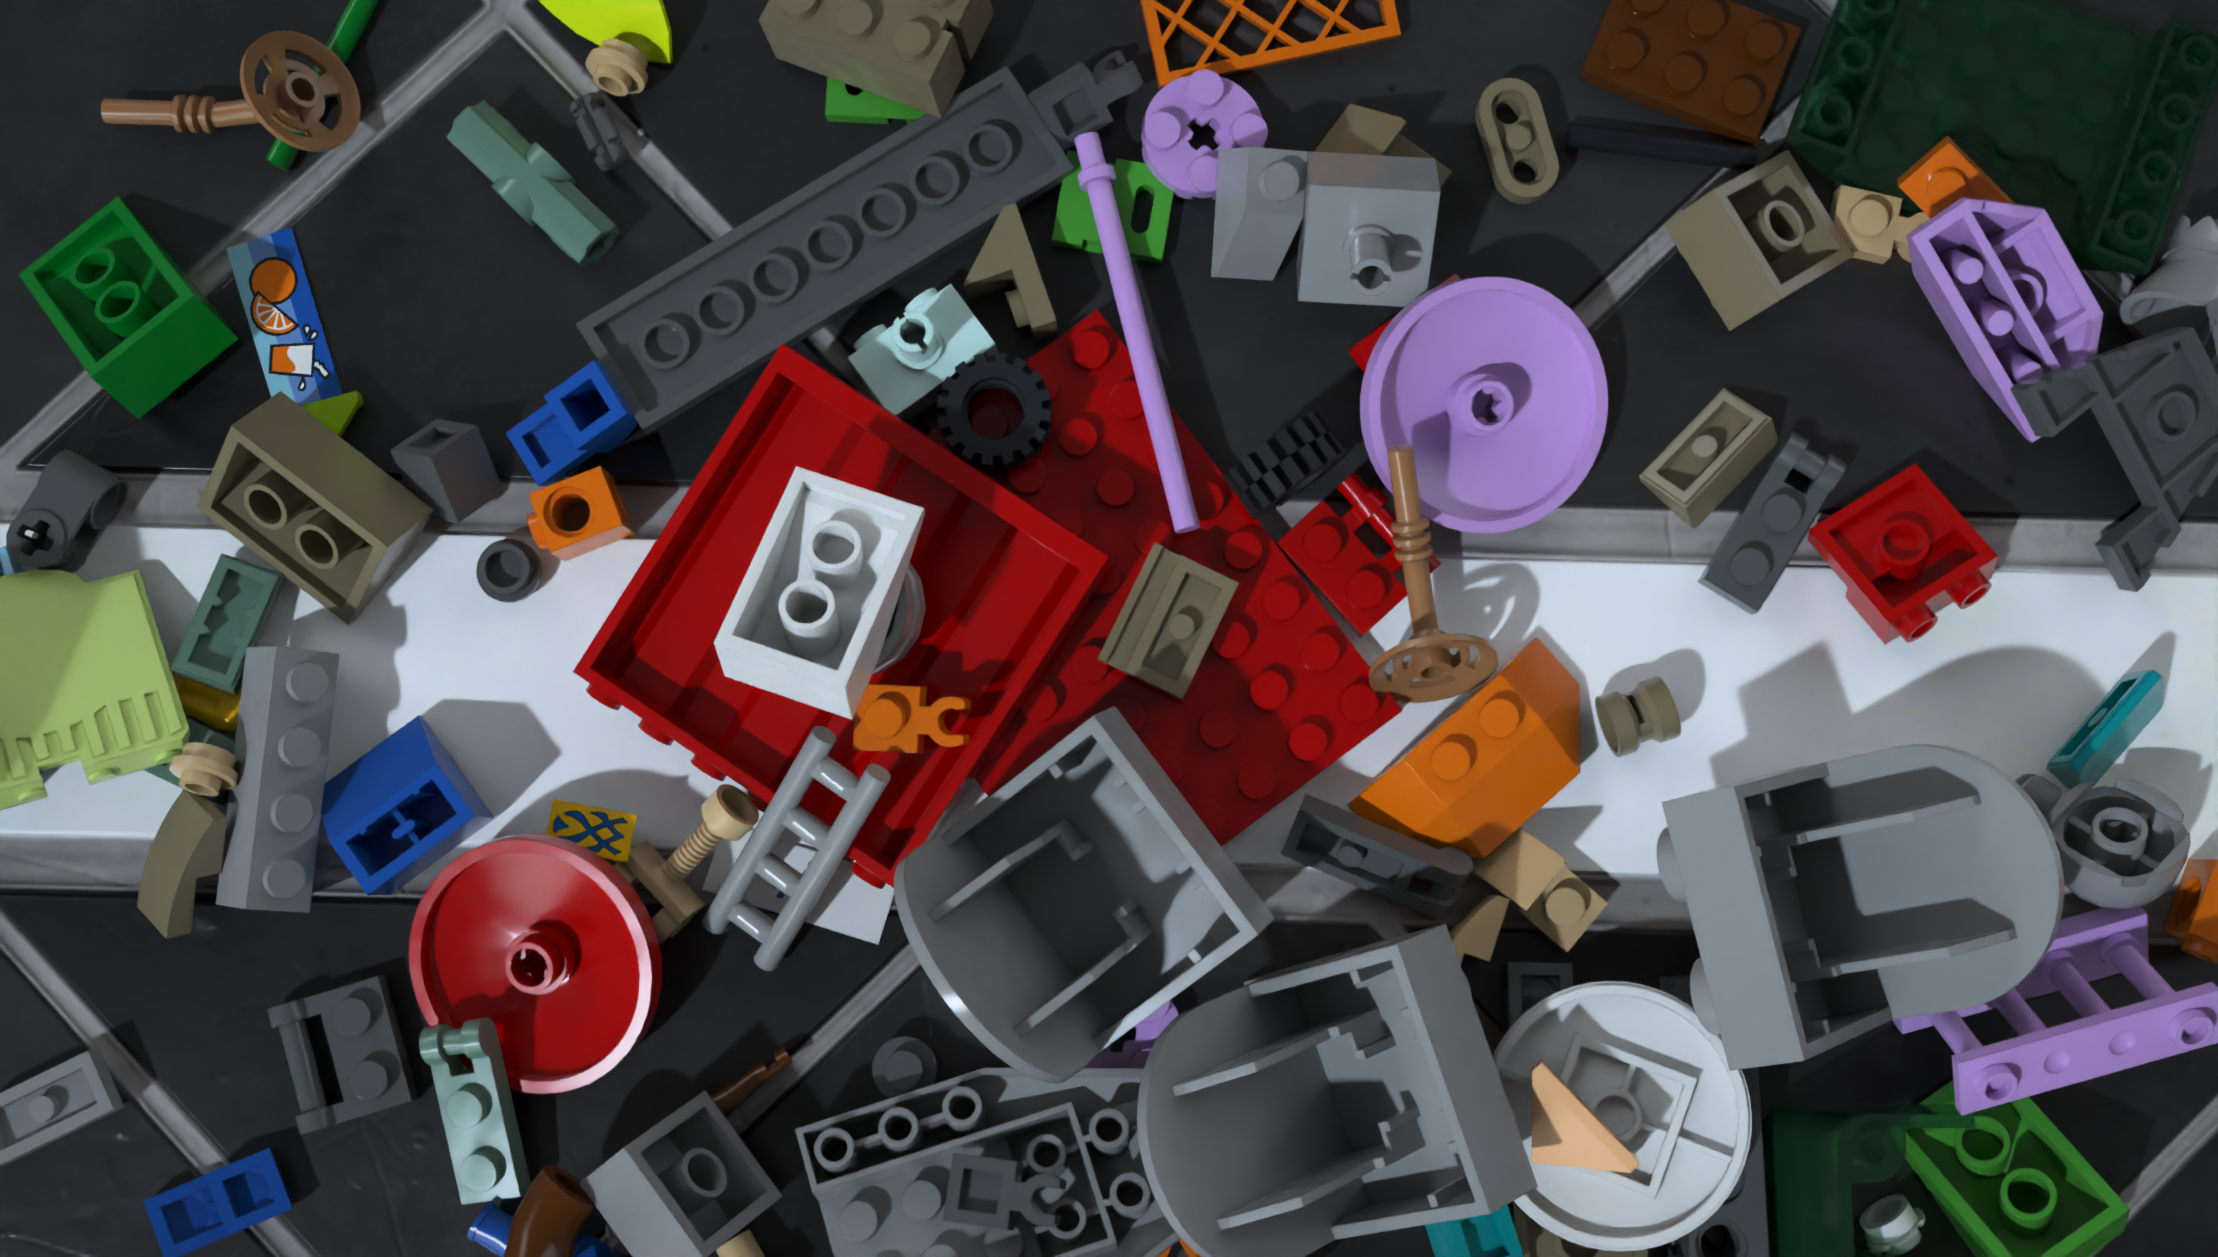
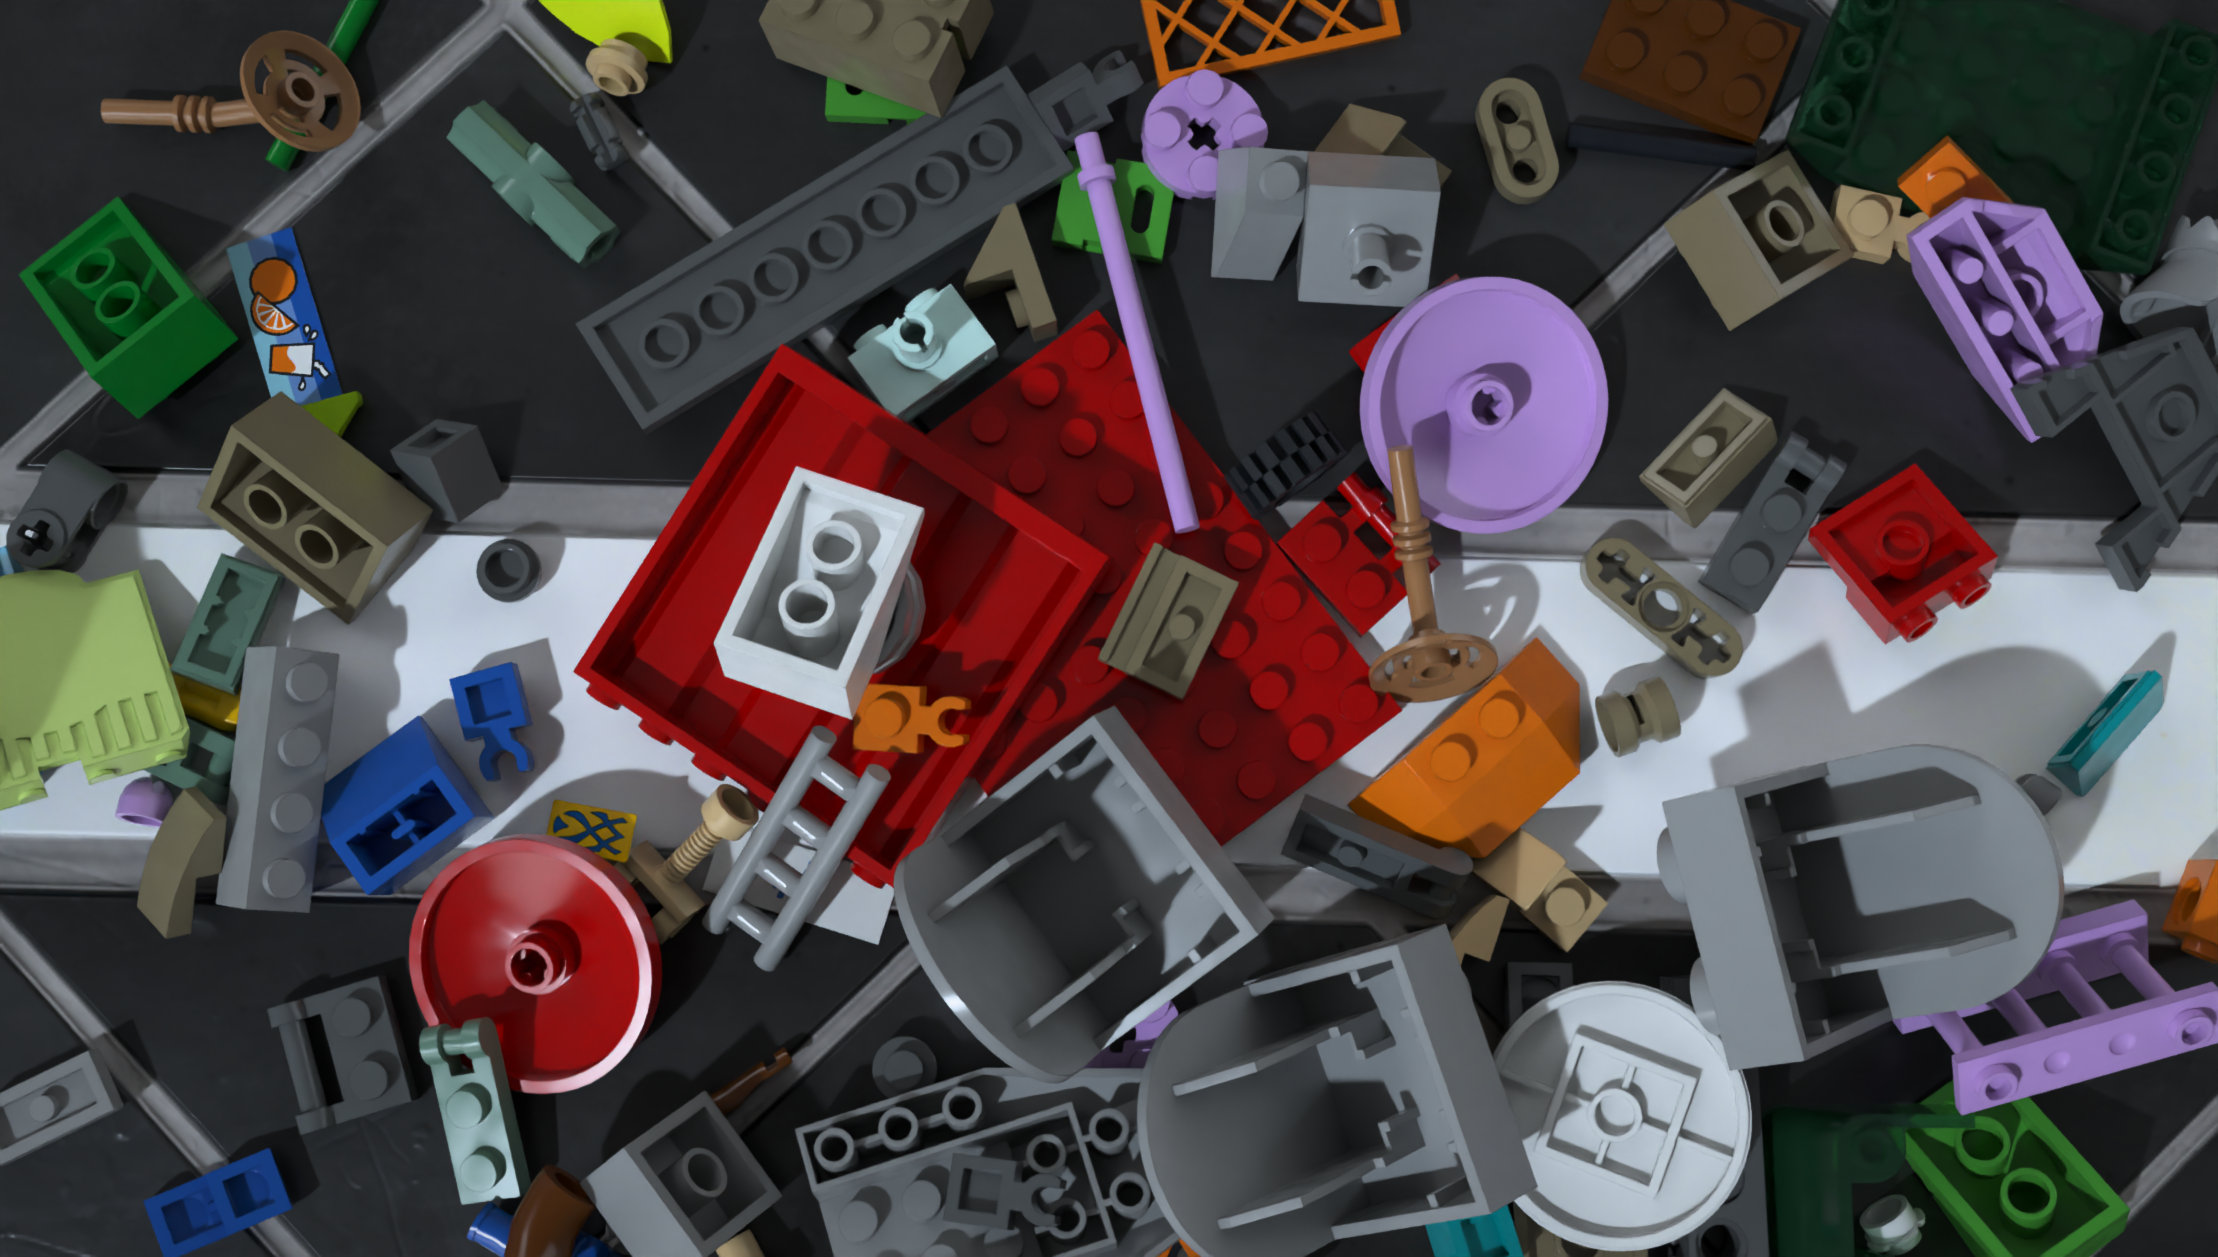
tan plate [169,742,239,797] -> none
blue brick [506,360,638,487] -> none
orange brick [527,466,635,561] -> none
black tyre [937,352,1053,474] -> none
light nougat slope [1531,1059,1641,1173] -> none
light grey cylinder [2049,779,2191,909] -> none
none -> lavender hinge [115,777,173,827]
none -> blue plate [449,662,534,782]
none -> dark tan beam [1580,538,1743,679]

